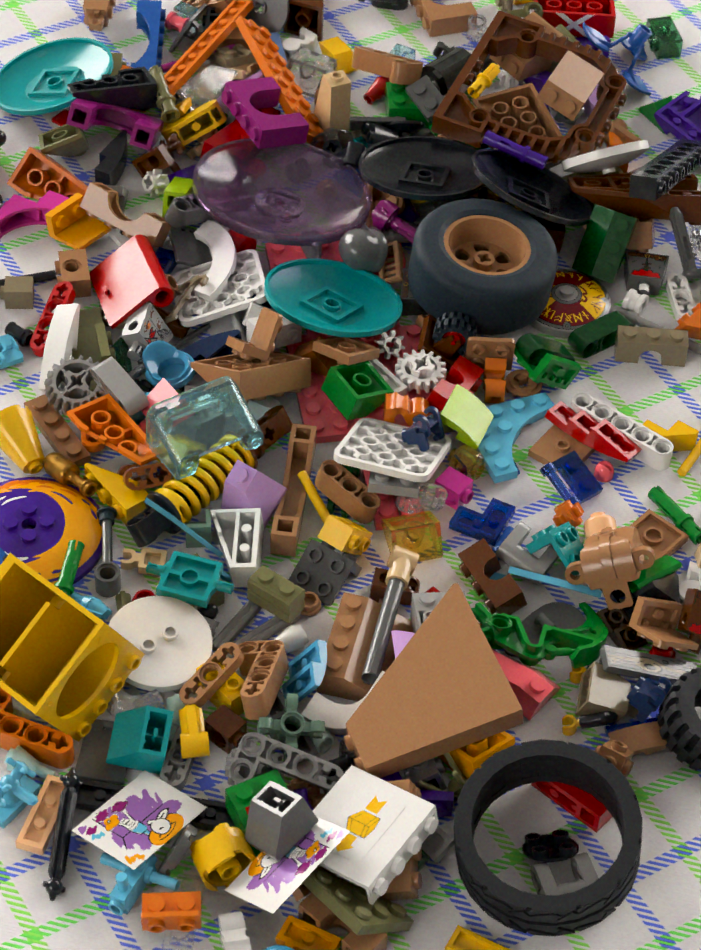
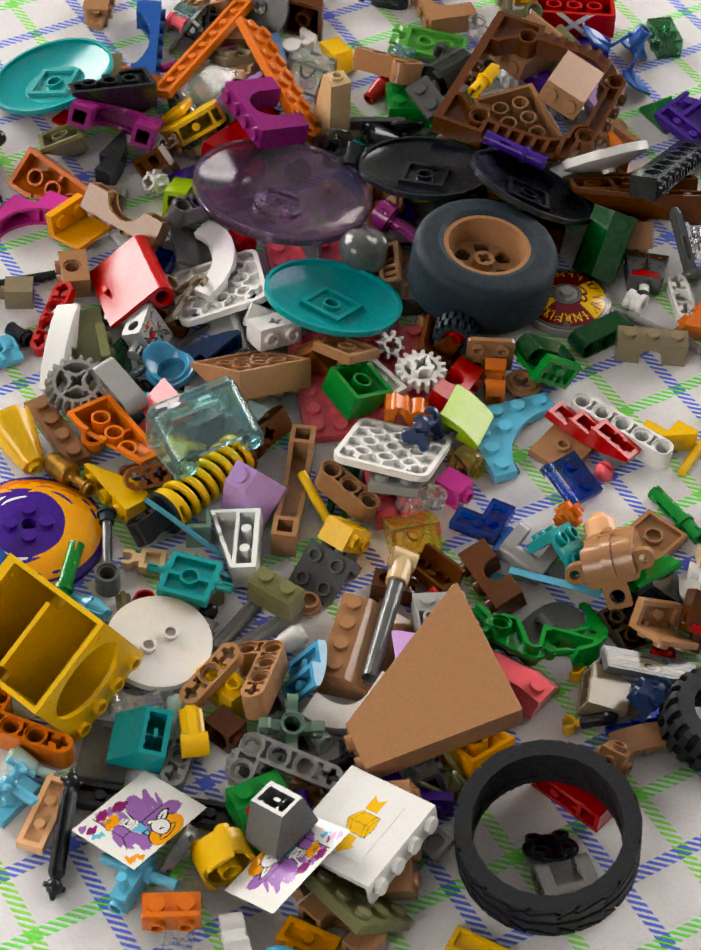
olive pin [149,65,180,123] -> none
medium nougat bracket [225,307,283,361] -> none
none -> bright green tile [388,24,468,62]
none -> reddish brown bracket [411,543,466,592]

